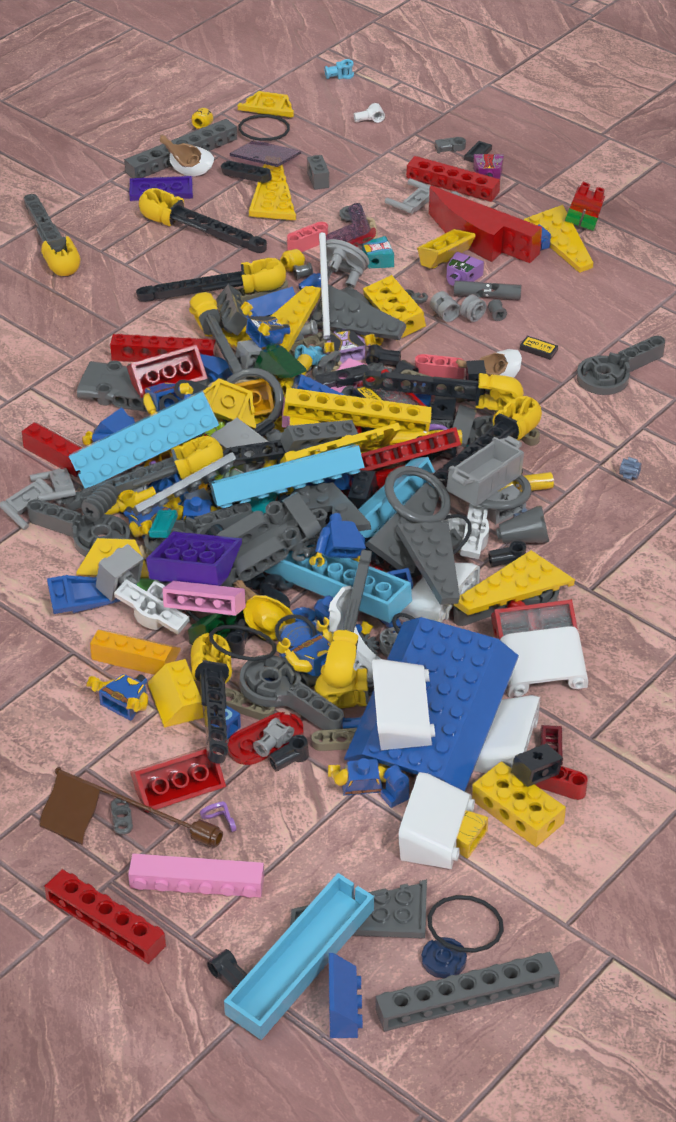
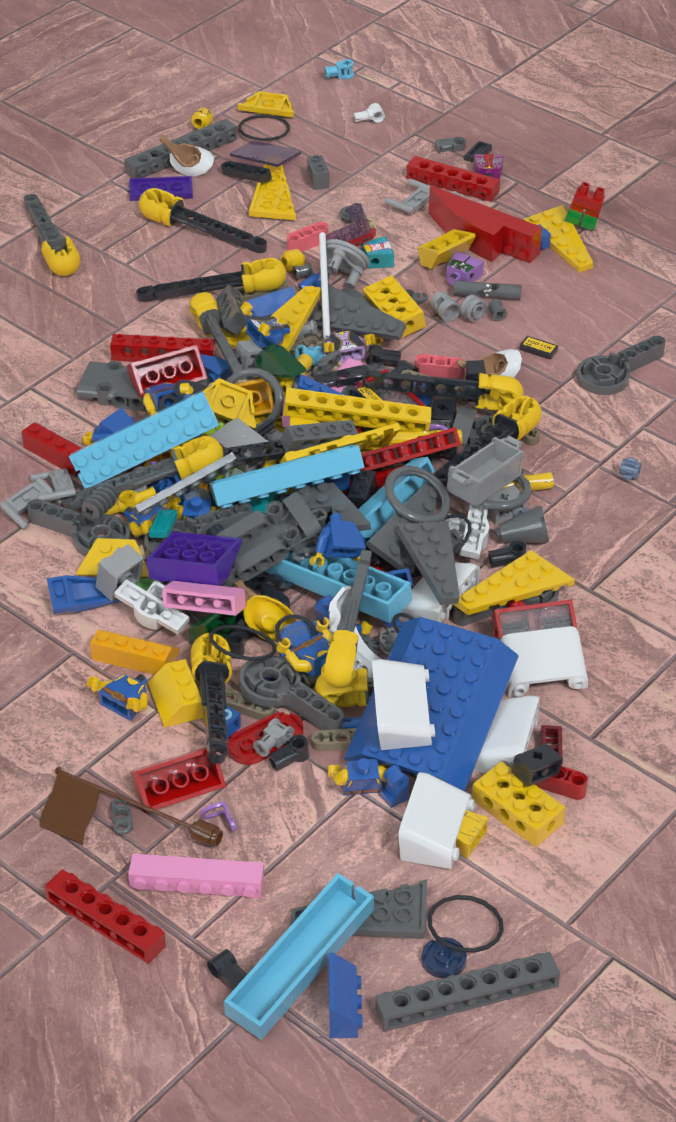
blue piece [292,607,316,622] -> none

